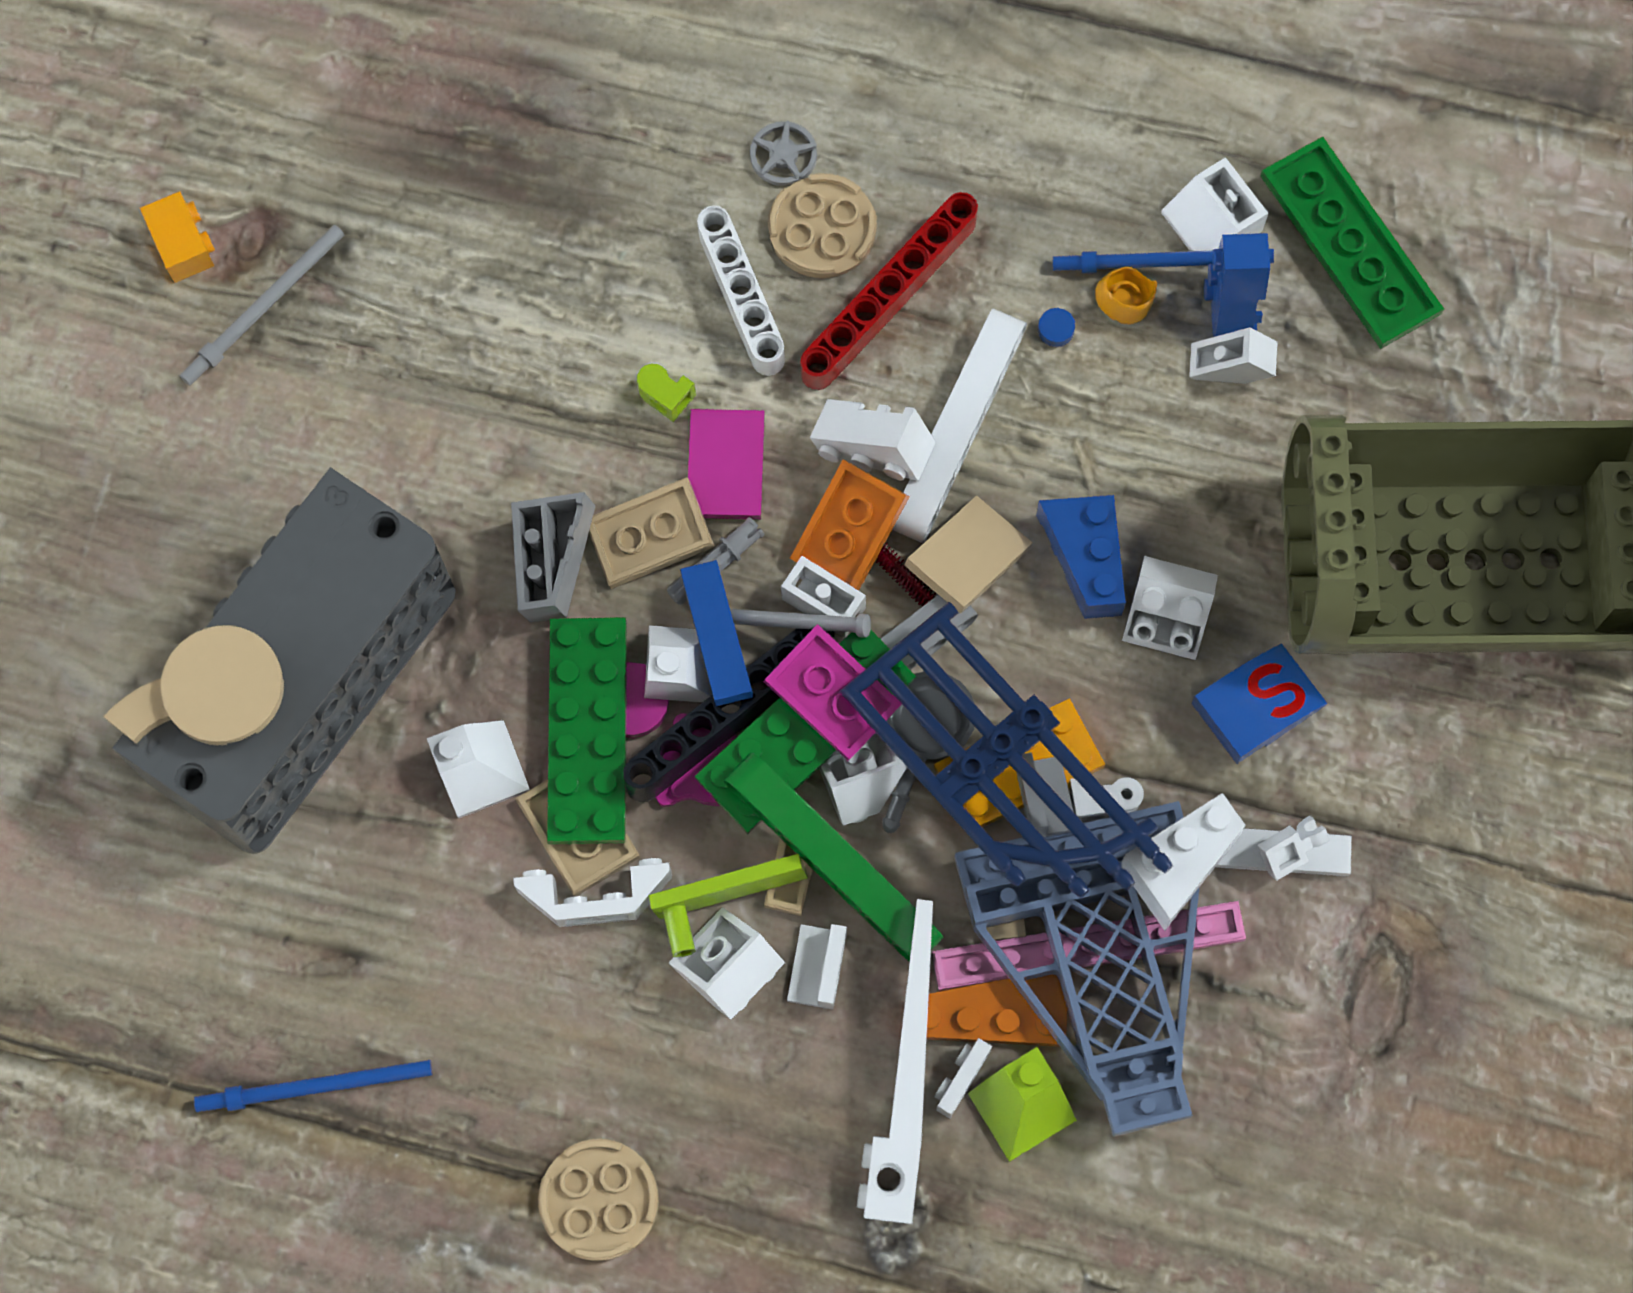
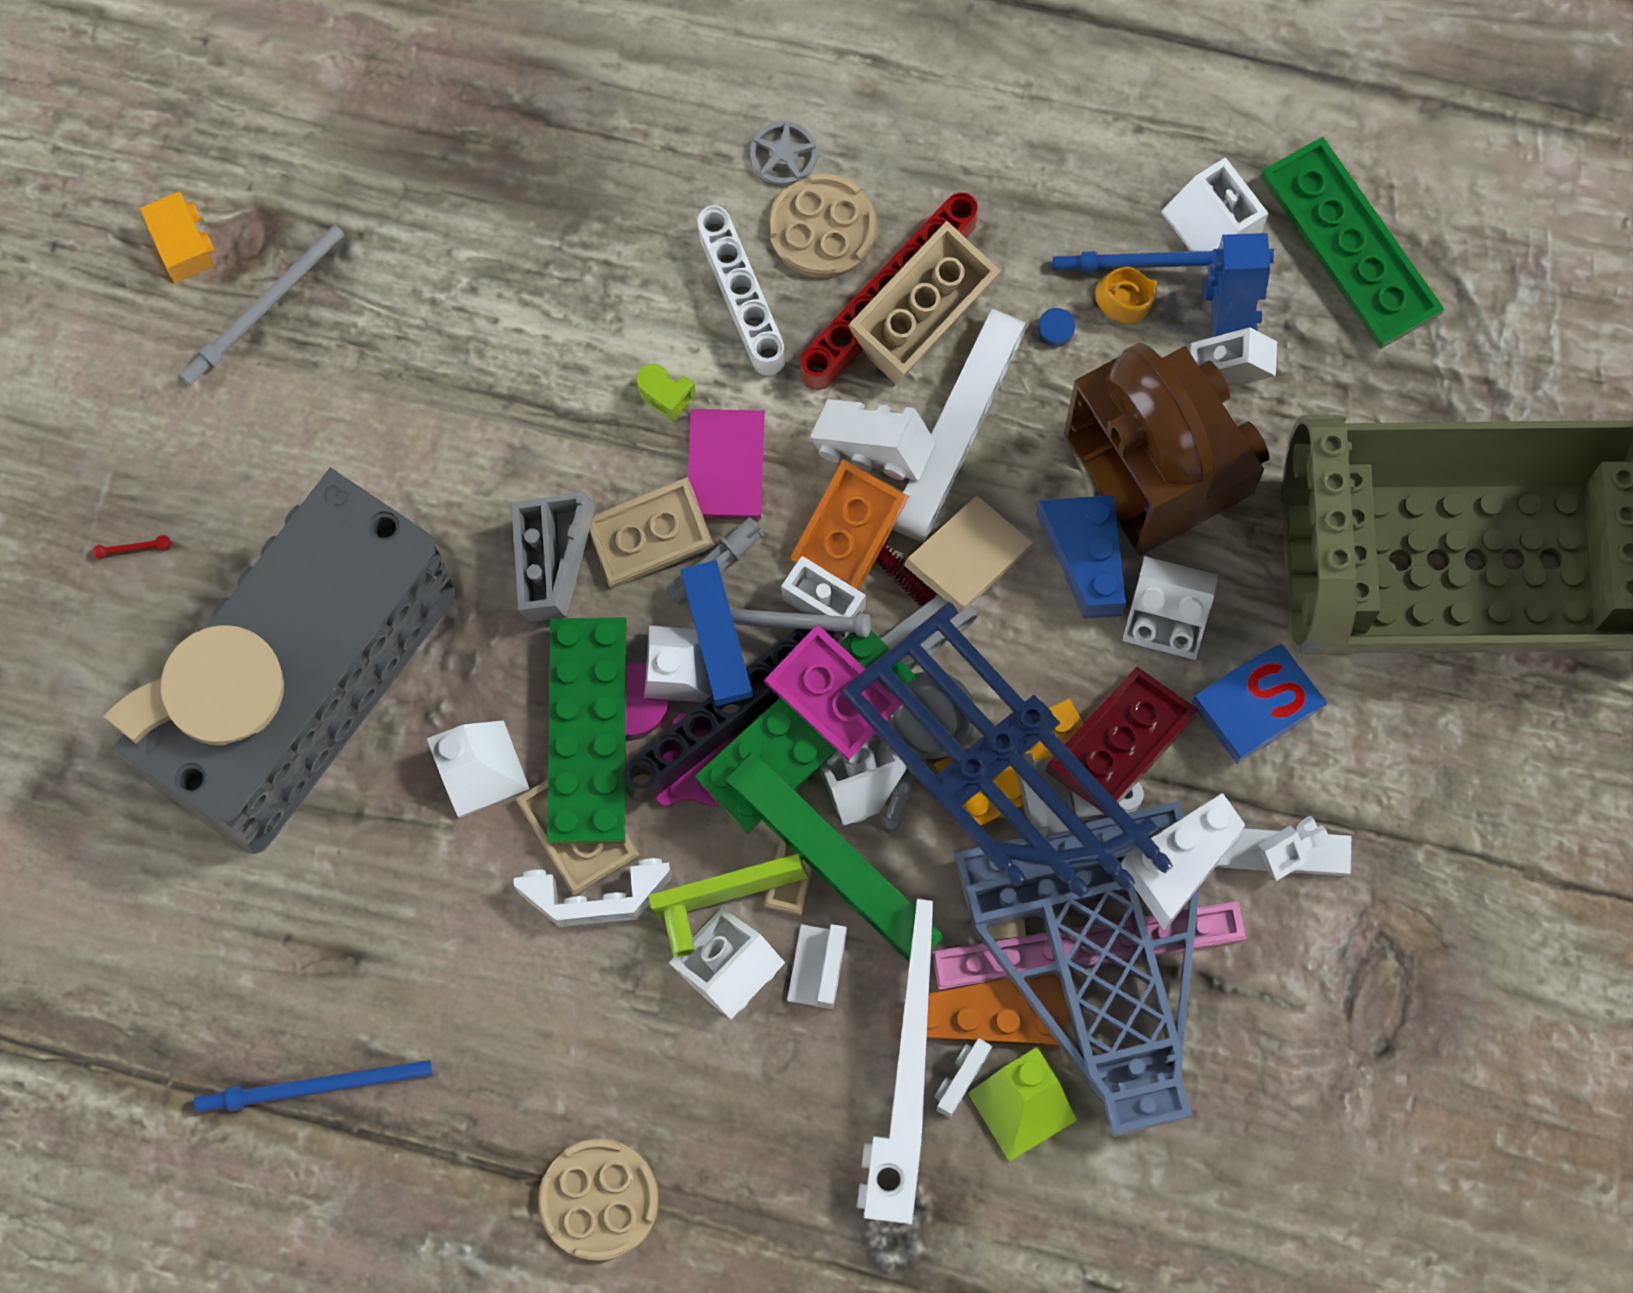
none -> red hinge [92,535,171,559]
none -> tan slope [848,221,1001,385]
none -> dark red plate [1045,666,1198,816]
none -> reddish brown piece [1064,343,1270,556]

